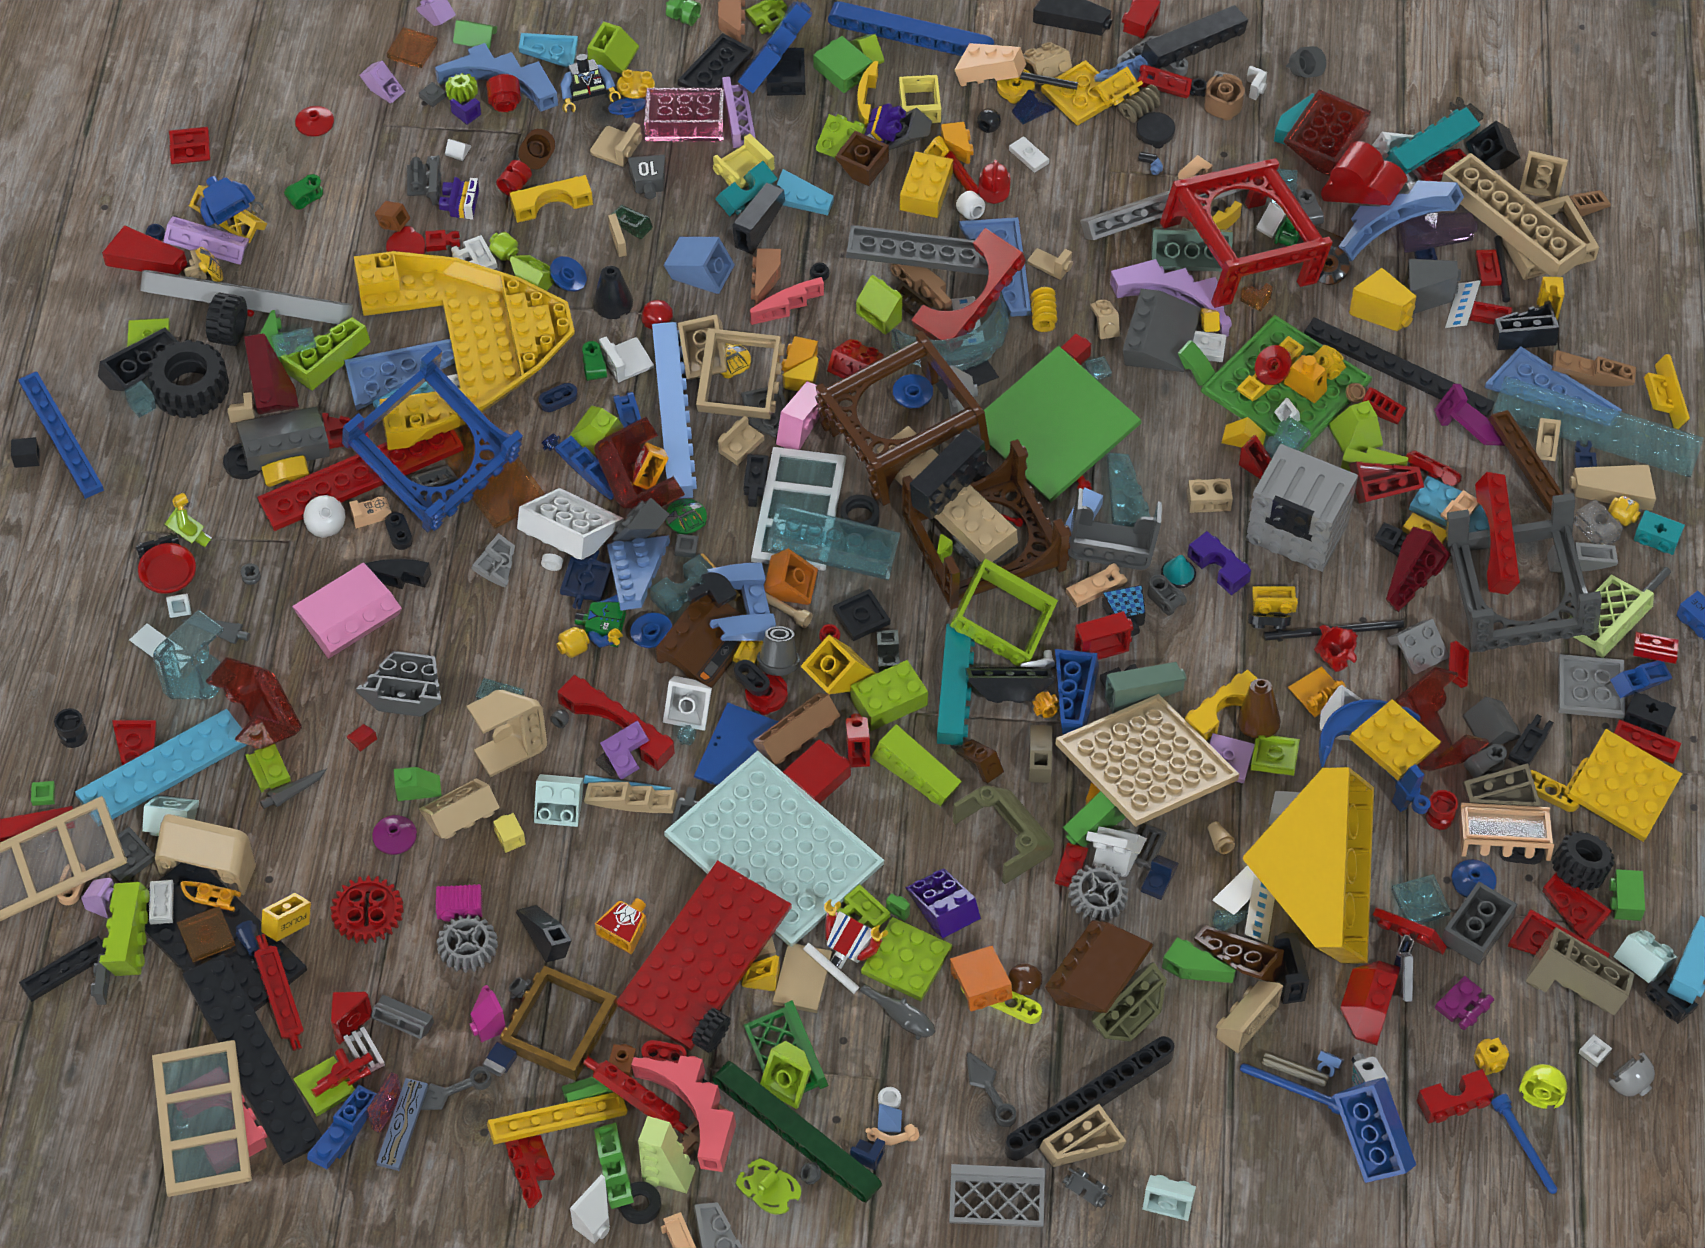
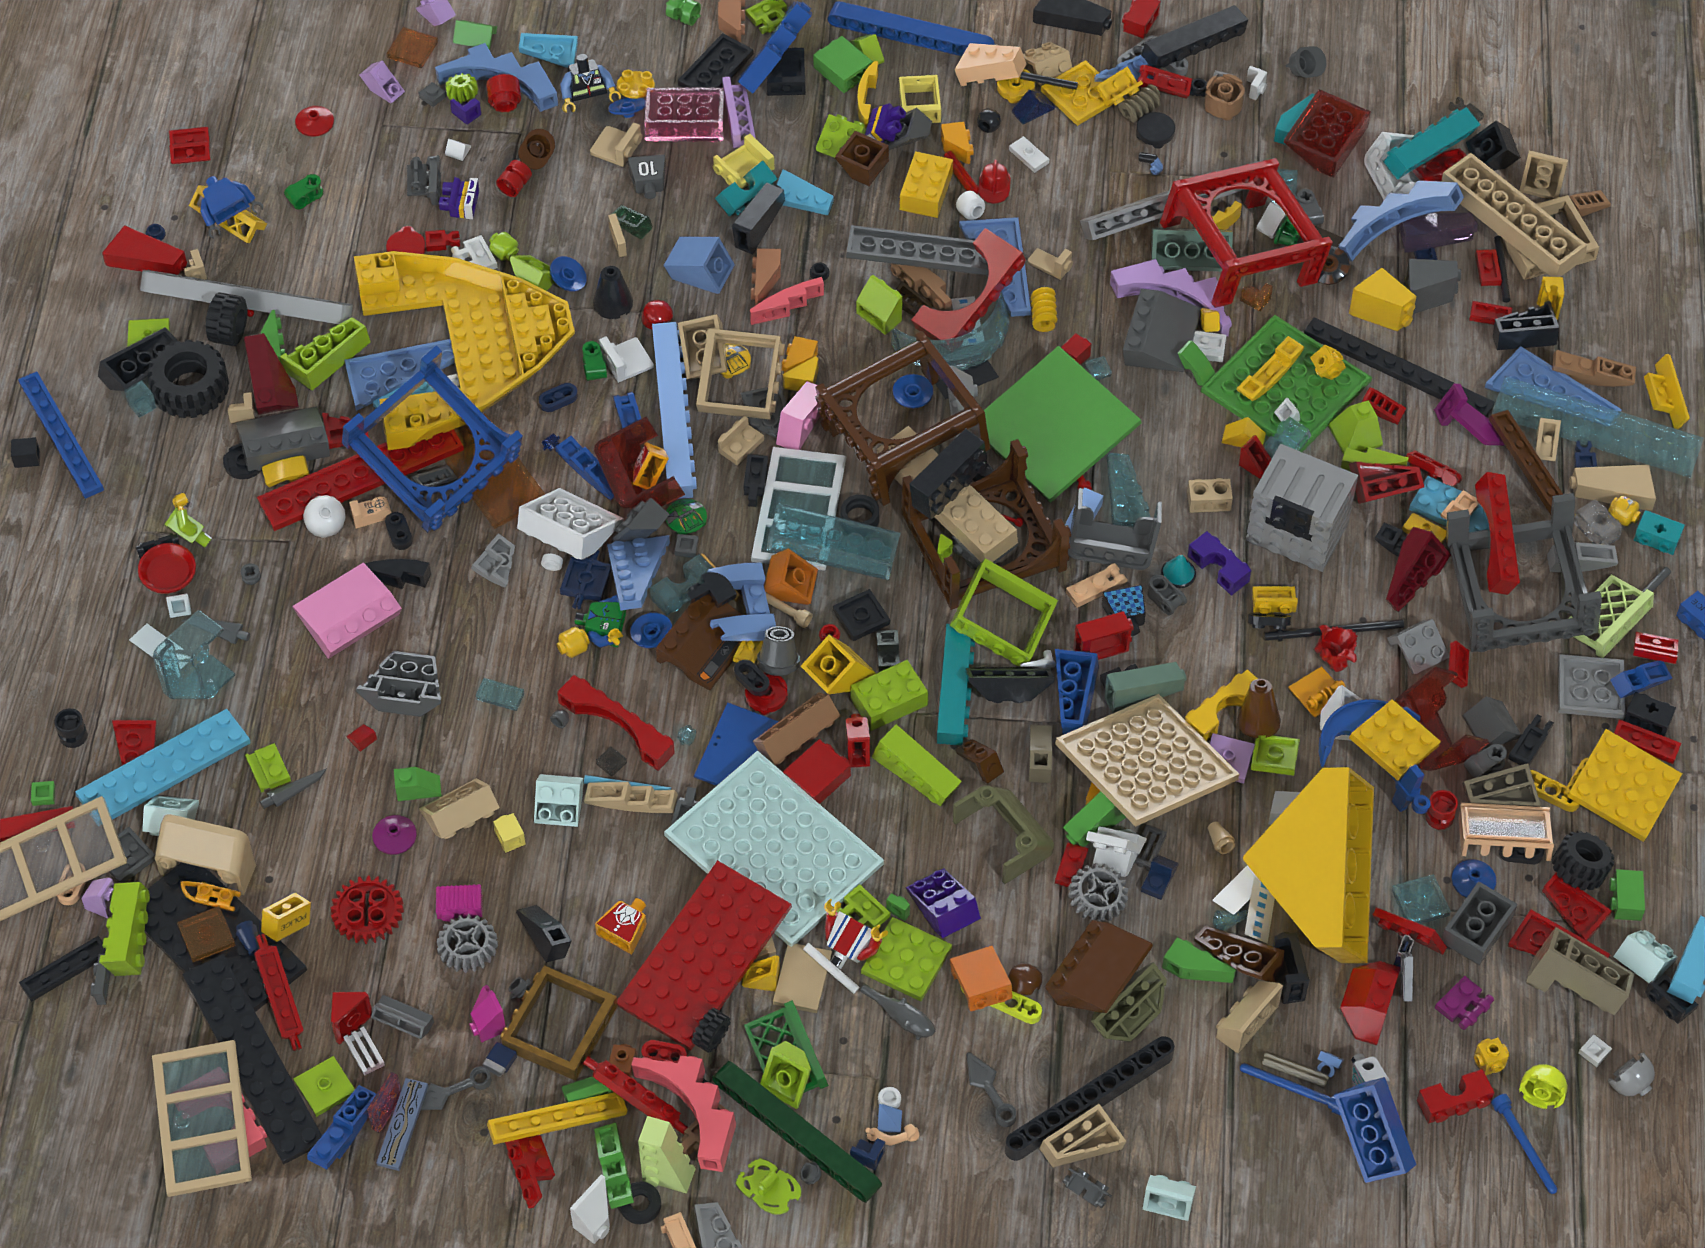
white plate [149,880,174,924] -> none
lavender fence [163,217,249,265] -> none
yellow dish [195,247,223,282] -> none
clear red windscreen [206,657,302,749] -> none
clear light blue bracket [271,326,316,356] -> none
red piece [311,1048,373,1097] -> none
dark orange brick [375,201,411,232] -> none
tan windscreen [467,690,547,777] -> none
yellow arch [510,175,593,223] -> none
lime slope [568,405,624,459] -> none
lime slope [587,21,639,74] -> none
medium lavender plate [600,721,649,780] -> none
white slope [663,676,712,731] -> none
red bracket [827,339,884,379] -> none
yellow slope [924,136,949,157] -> none
light grey fence [949,1164,1045,1227] -> none
light orange gear [1032,691,1060,718] -> none
tan bracket [1090,299,1120,339] -> none
light nougat leg [1178,155,1213,180] -> none
red dish [1255,345,1292,385] -> none
light orange torso [1284,355,1327,404] -> none
red brick [1321,141,1408,206] -> none
medium nougat plate [1345,383,1366,403] -> none
white sticker [1445,280,1481,328] -> none

